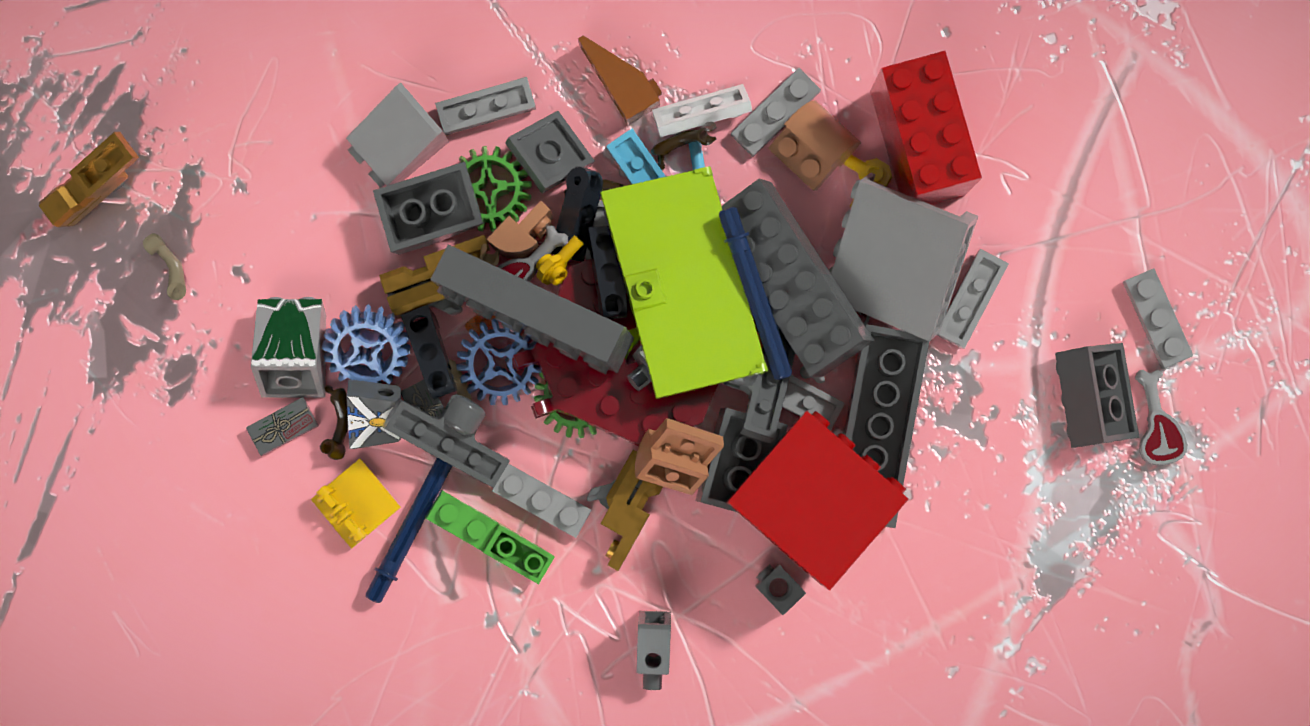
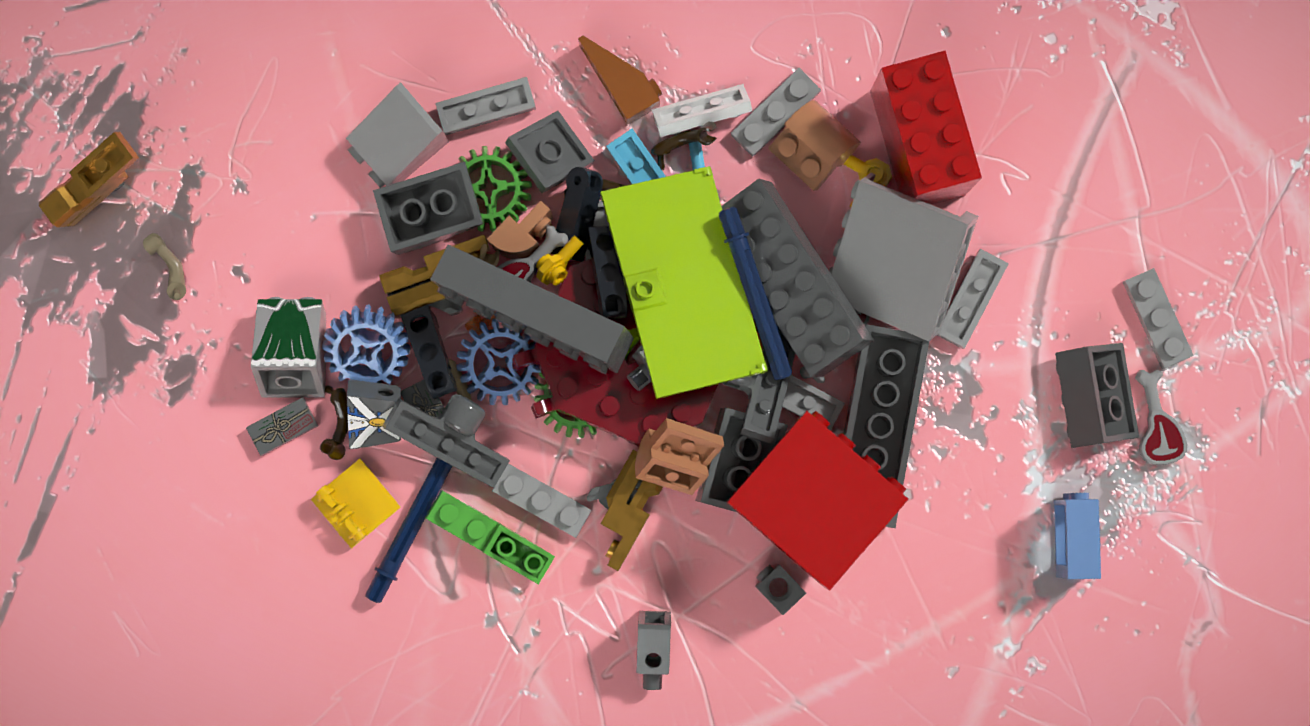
none -> medium blue window [1054,493,1101,579]

